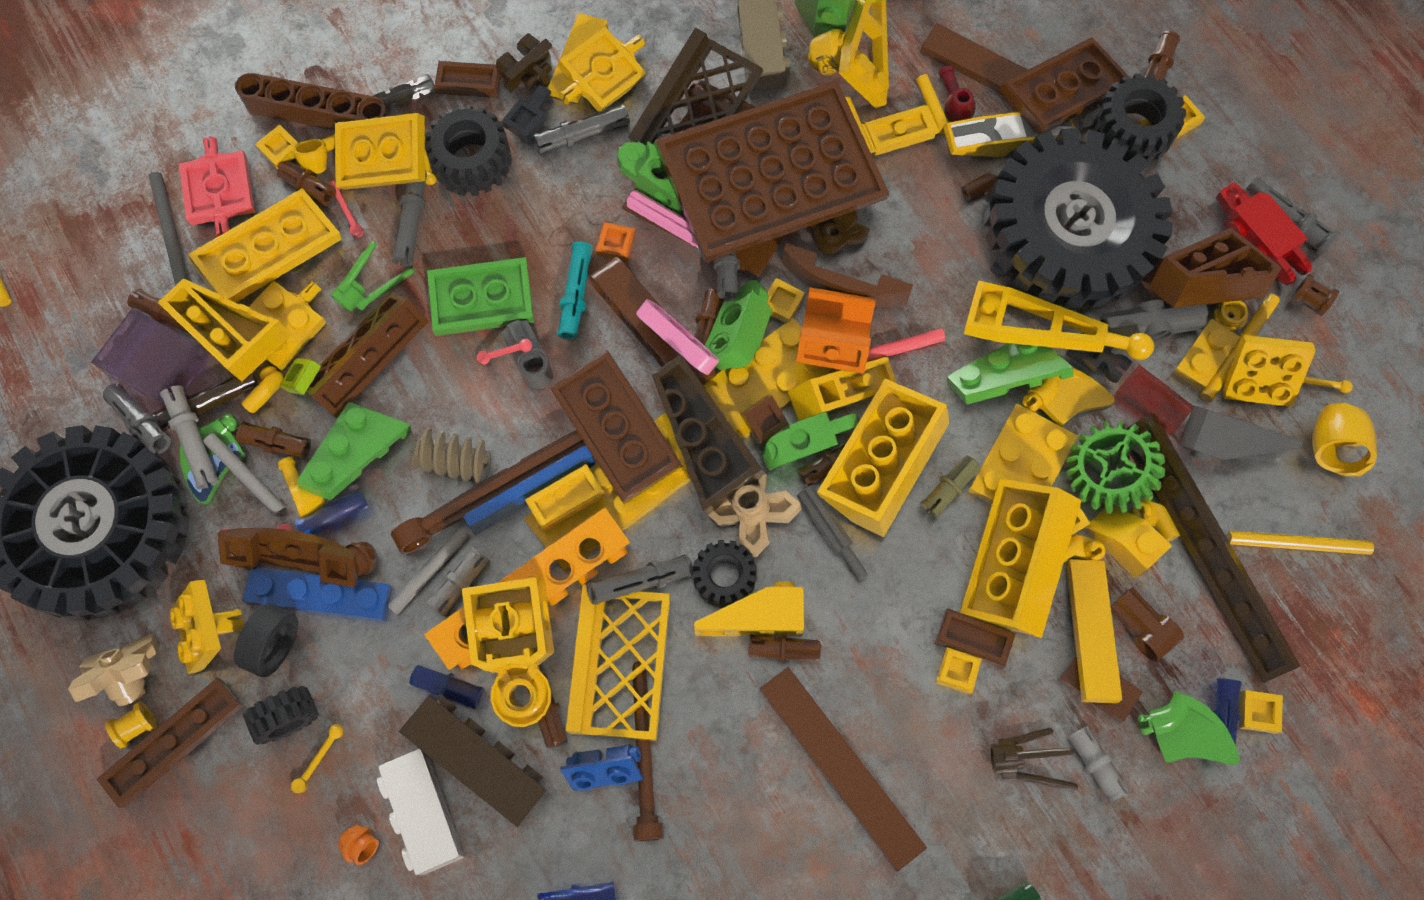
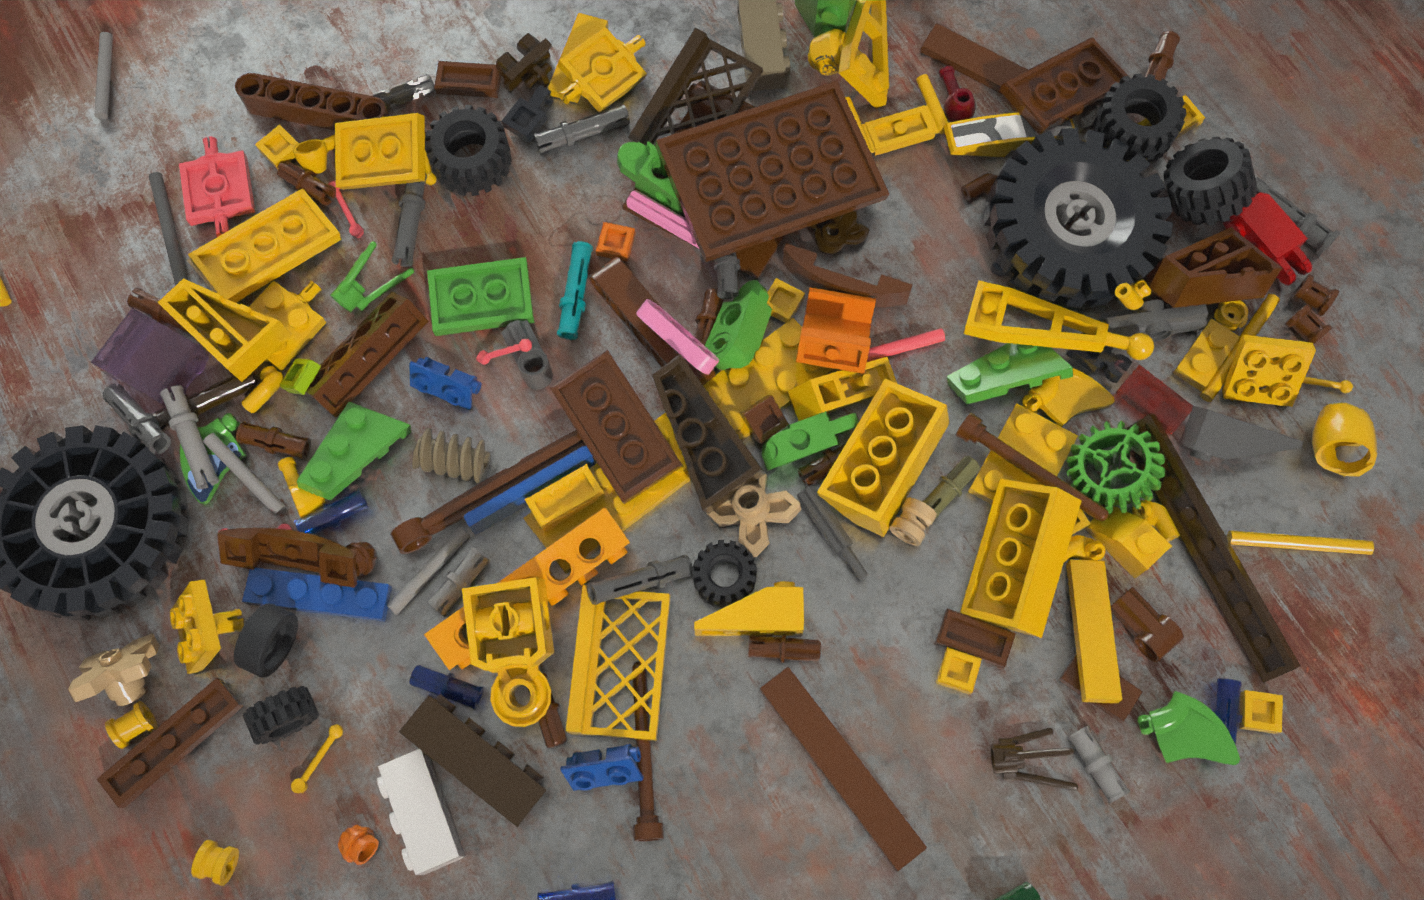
none -> light grey bar [94,32,113,119]
none -> yellow wheel [191,840,239,886]
none -> blue hinge [409,357,482,410]
none -> tan wheel [889,497,937,546]
none -> reddish brown piece [956,412,1109,521]
none -> yellow arm [1115,279,1151,310]
none -> black tyre [1163,137,1257,225]
none -> reddish brown bush [1285,304,1333,344]

